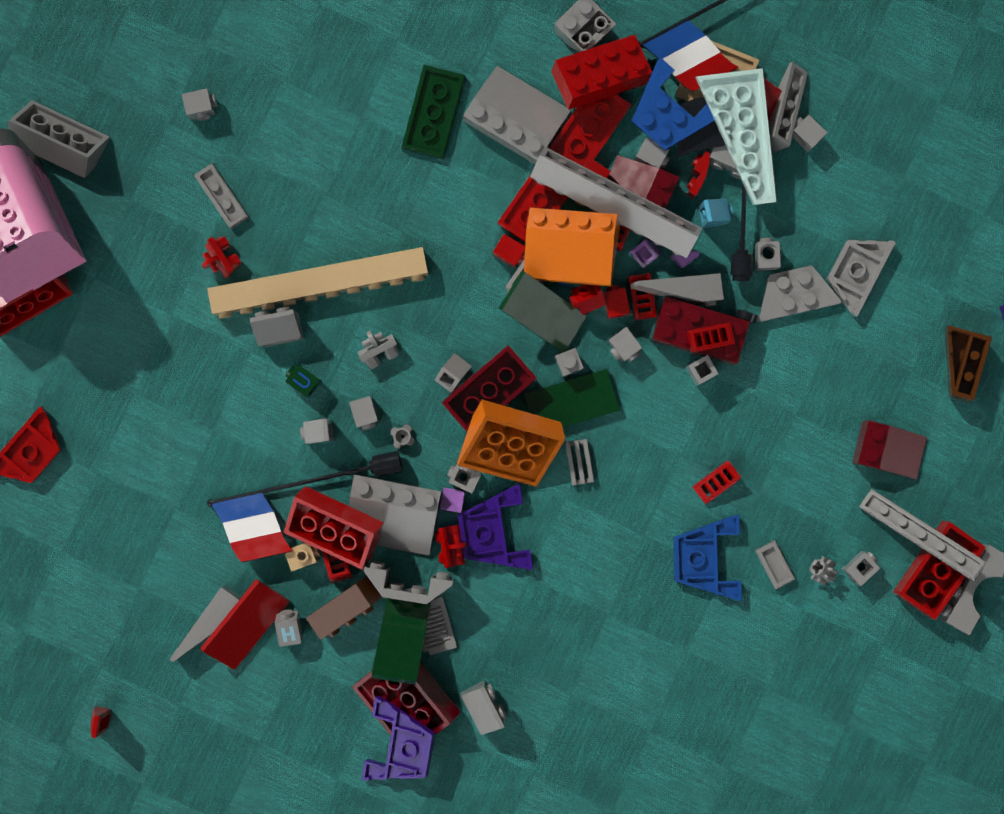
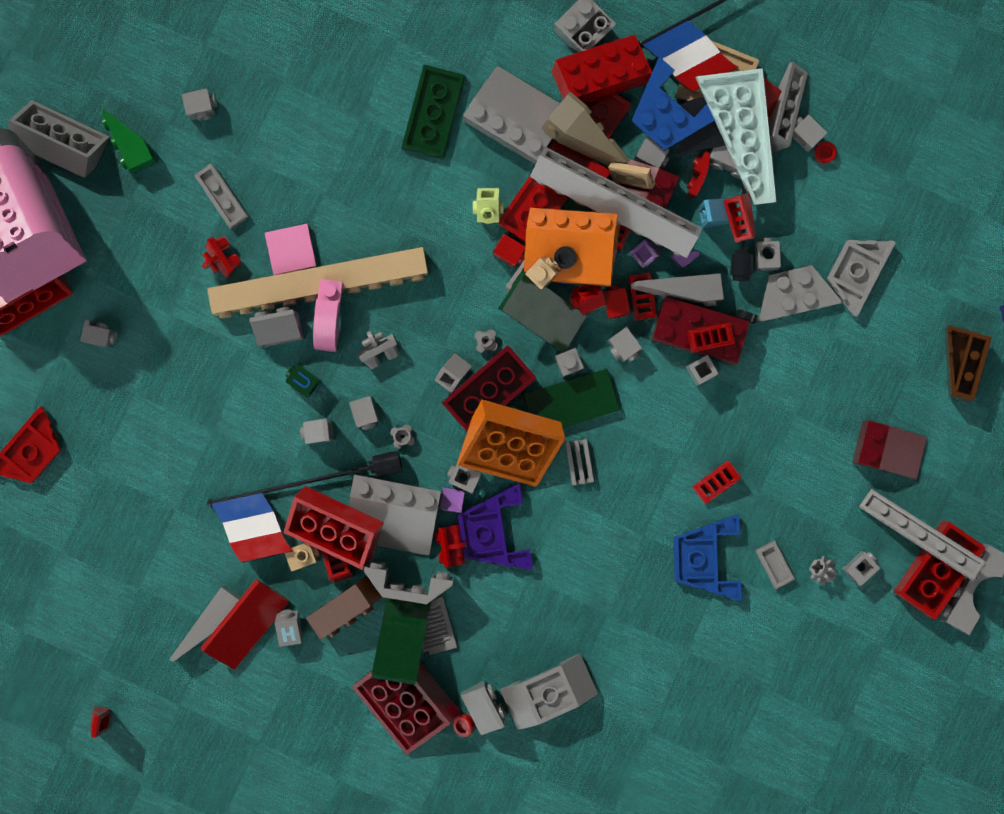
dark purple wing [361,696,436,781] -> none
none -> light grey brick [80,320,118,348]
none -> green slope [101,110,157,174]
none -> bright pink tile [265,224,317,275]
none -> bright pink arch [313,279,343,352]
none -> red tile [453,713,475,737]
none -> yellowish green brick [473,188,504,224]
none -> light grey plate [475,329,498,352]
none -> light grey slope [500,653,598,730]
none -> tan brick [525,255,561,289]
none -> dark tan wedge [542,92,630,167]
none -> black tile [554,246,577,269]
none -> tan tile [608,162,655,189]
none -> red slope [723,193,756,243]
none -> red tile [814,141,837,164]

